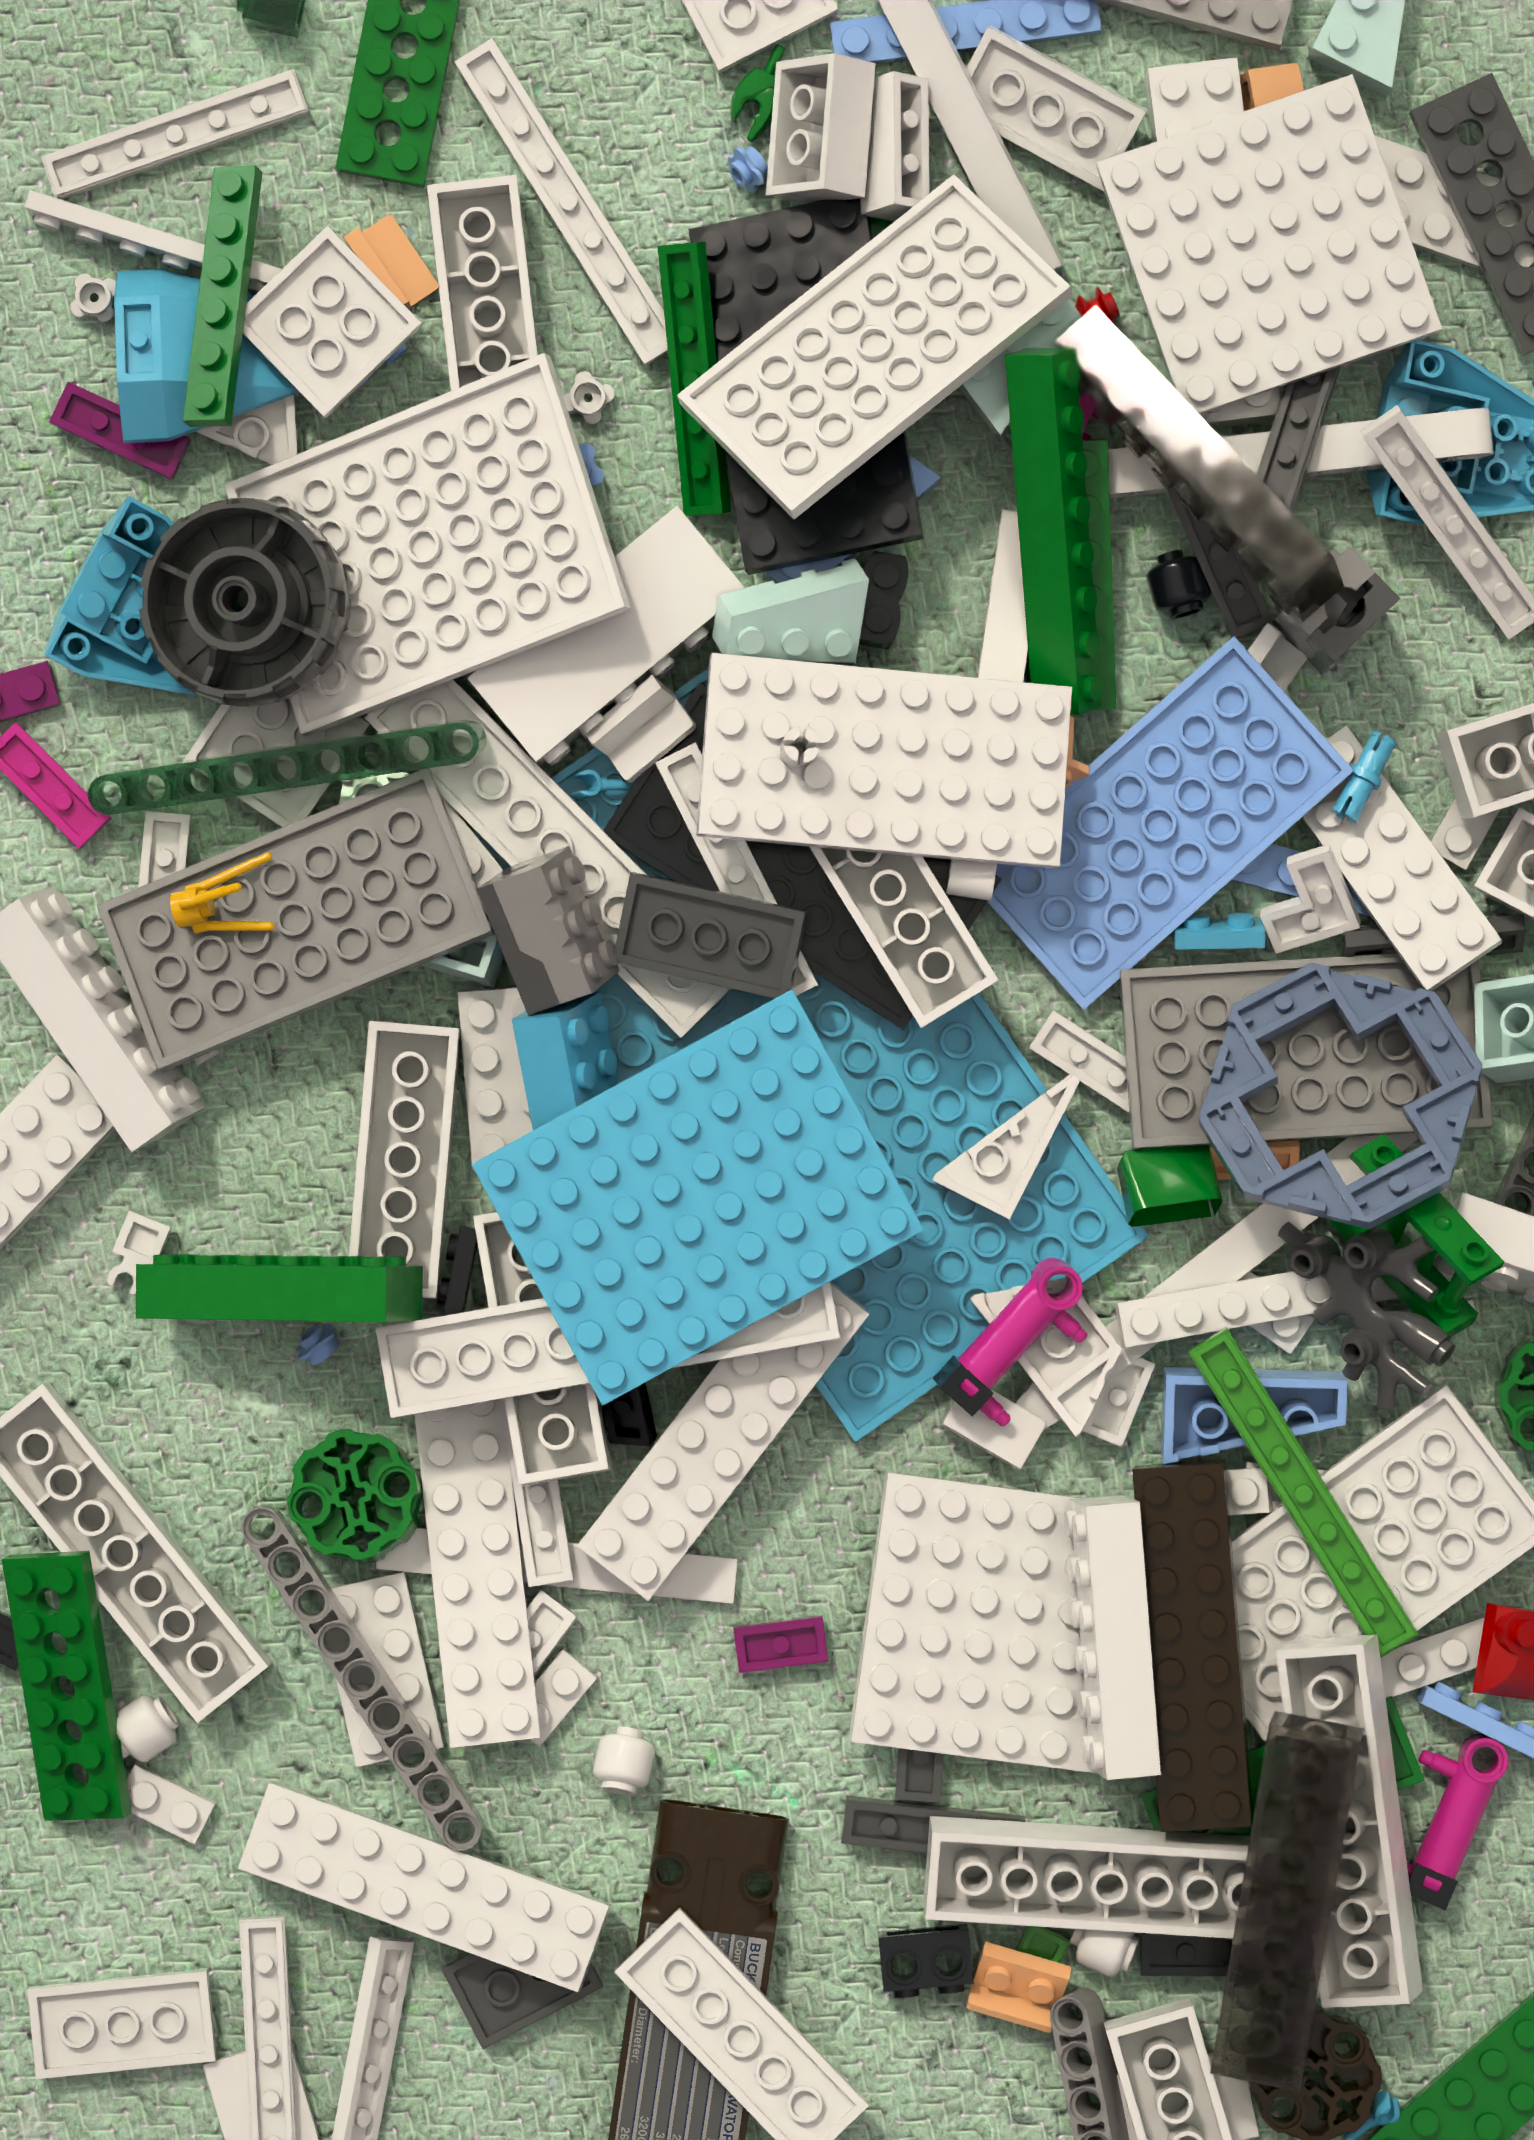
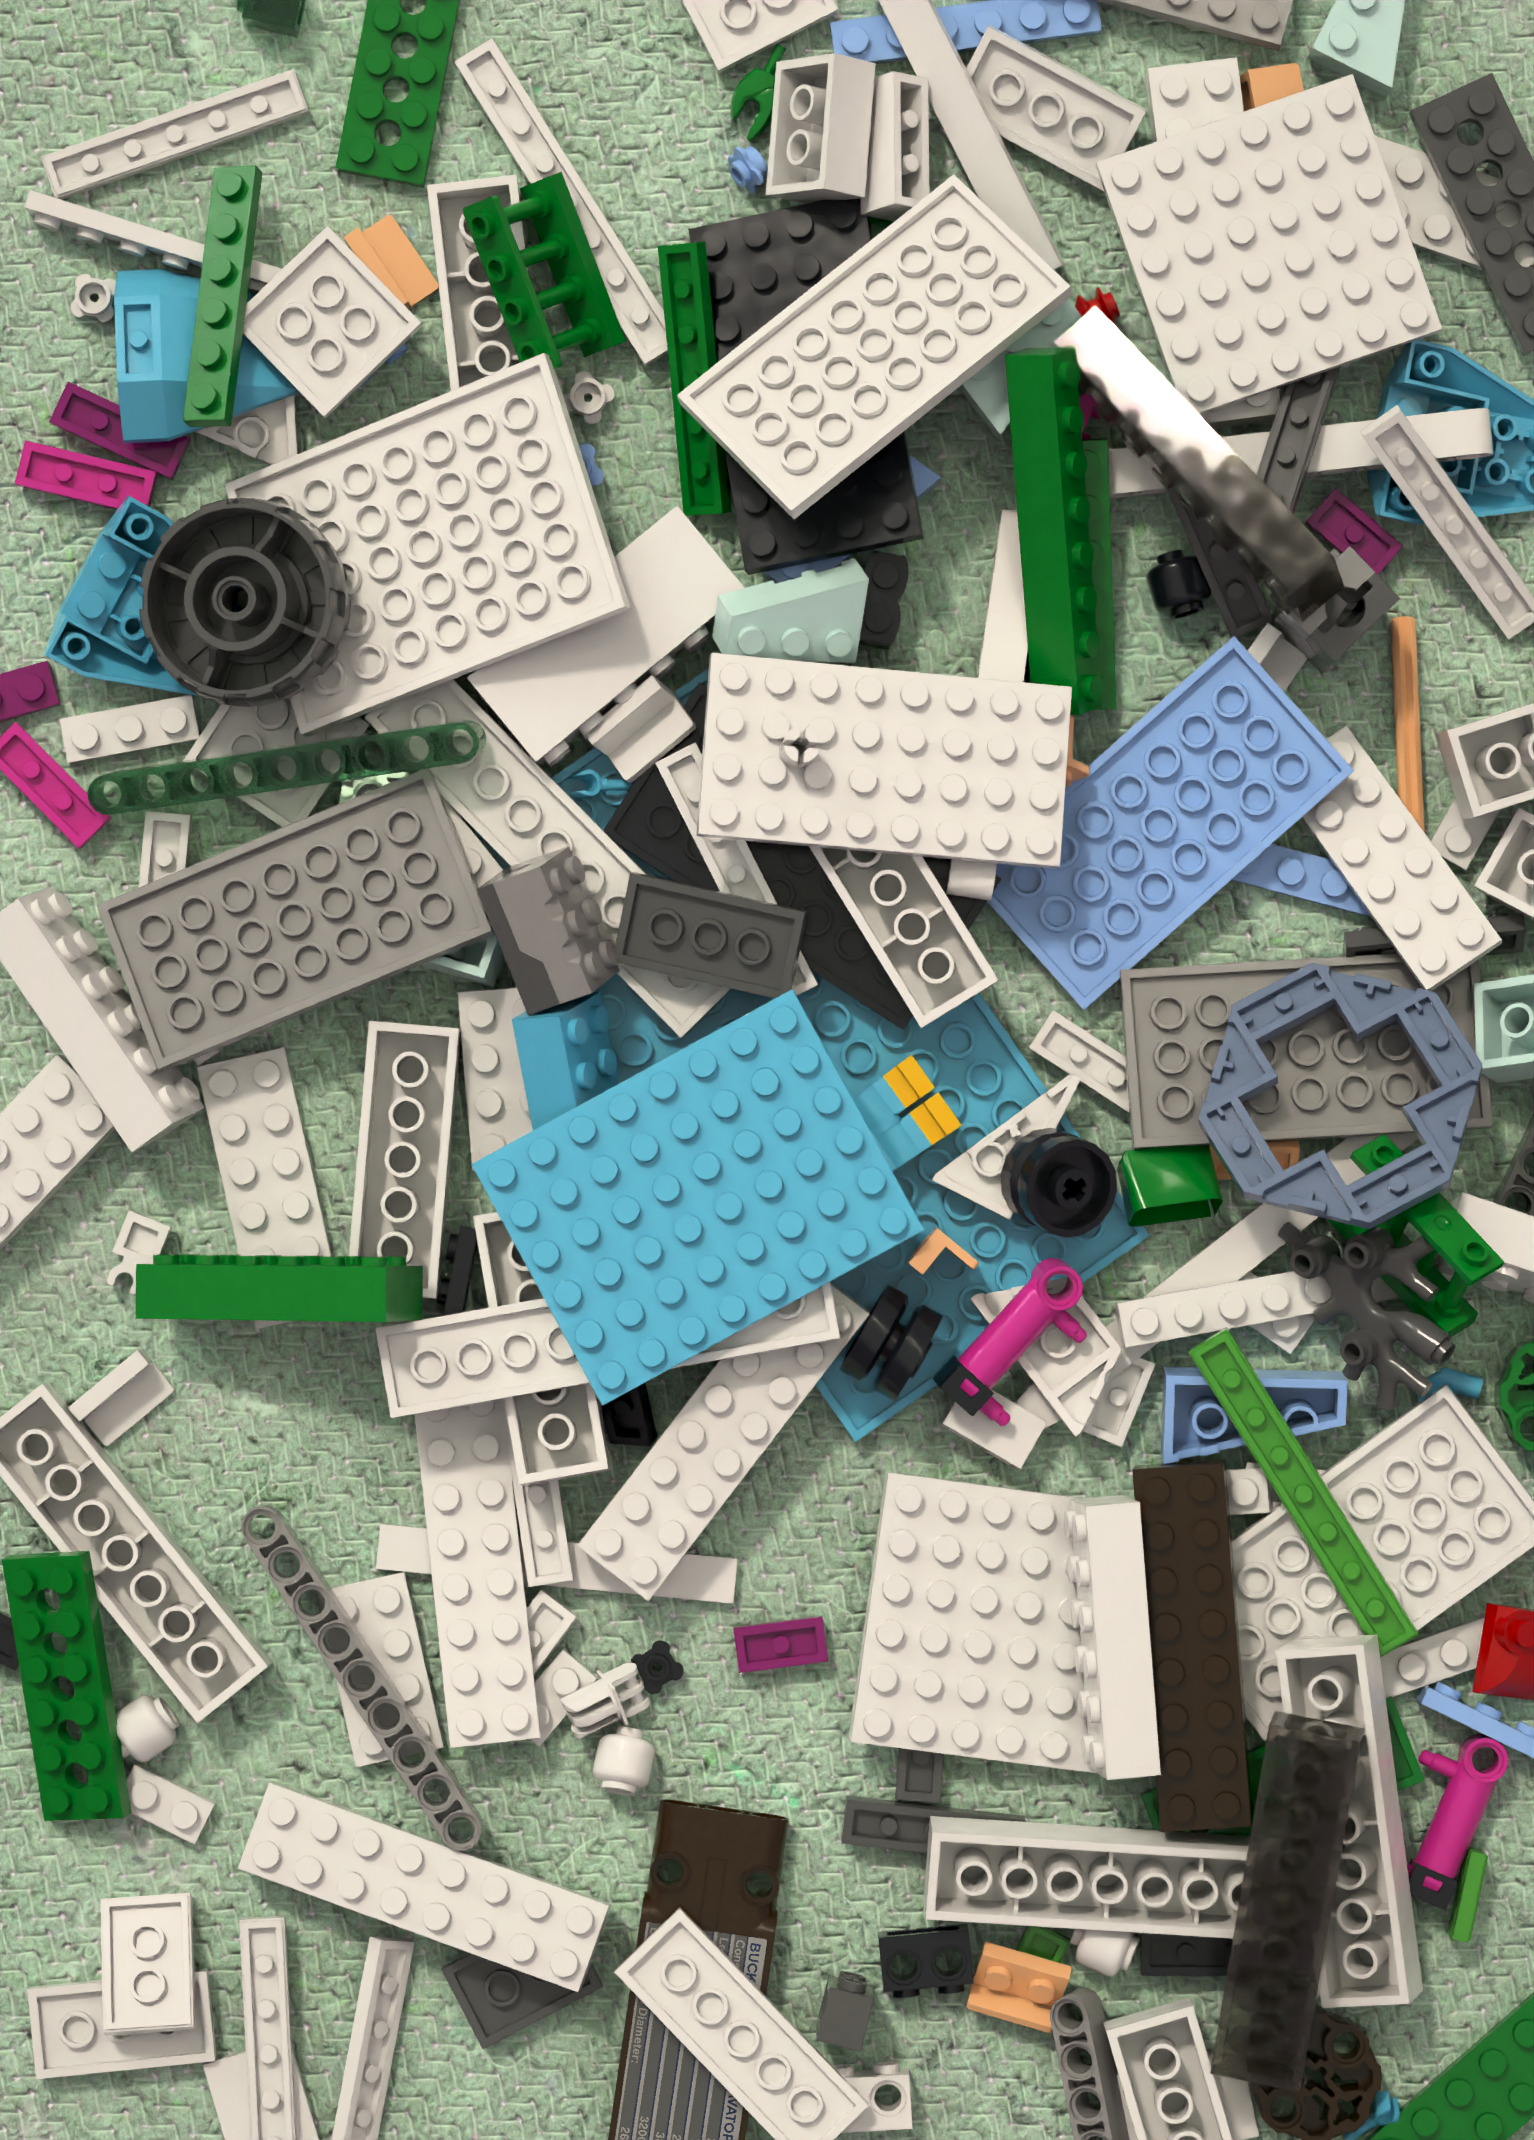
yellow plant [170,852,275,934] -> none
green connector [287,1429,423,1564] -> none
light blue plate [296,1323,340,1366] -> none
medium azure plate [1172,912,1265,950] -> none
white plate [1260,844,1361,954] -> none
medium azure pin [1331,731,1397,824] -> none
none -> dark pink plate [15,440,158,510]
none -> white plate [60,695,200,764]
none -> white panel [68,1349,174,1446]
none -> white tile [101,1893,195,2036]
none -> white plate [197,1047,332,1330]
none -> green fence [463,172,626,369]
none -> white arm [560,1663,650,1739]
none -> black plate [630,1640,684,1694]
none -> dark grey brick [816,1971,874,2052]
none -> white brick [832,2061,913,2133]
none -> black wheel [839,1284,943,1401]
none -> hips [853,1054,962,1171]
none -> light nougat panel [906,1227,979,1275]
none -> black wheel [1000,1128,1117,1238]
none -> magenta plate [1305,488,1403,575]
none -> light nougat axle [1390,616,1425,833]
none -> medium azure arm [1417,1367,1483,1403]
none -> bright green tile [1447,1847,1488,1943]

